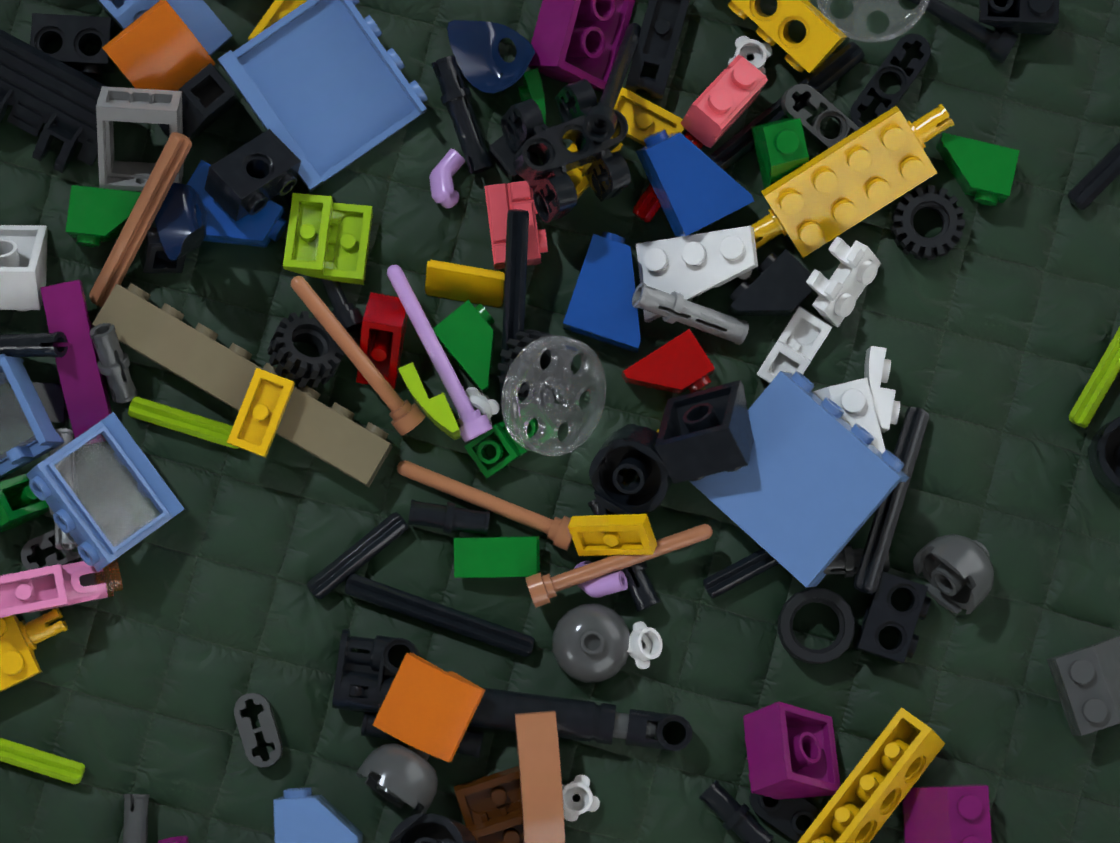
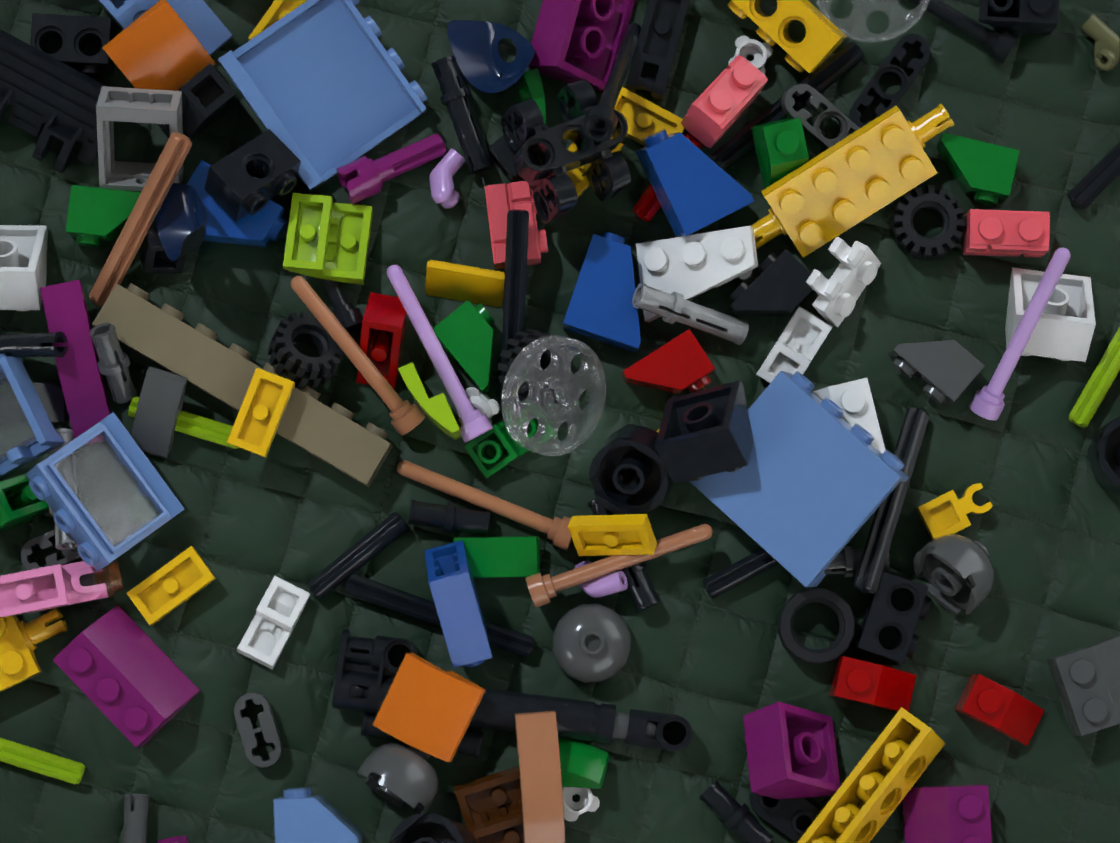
white plate [627,621,663,669] -> none
white slope [864,346,900,433] -> none
none -> magenta slope [53,605,201,747]
none -> yellow plate [127,546,217,626]
none -> dark grey slope [131,366,188,458]
none -> white slope [237,576,310,670]
none -> magenta piece [336,134,446,205]
none -> blue slope [424,540,492,668]
none -> green slope [518,738,610,789]
none -> red slope [829,656,916,712]
none -> dark grey slope [889,340,985,406]
none -> yellow plate [916,483,993,540]
none -> red slope [955,674,1045,746]
none -> coral brick [963,209,1050,258]
none -> lavender piece [969,247,1071,421]
none -> white slope [1005,268,1096,362]
none -> olive arm [1081,14,1120,71]

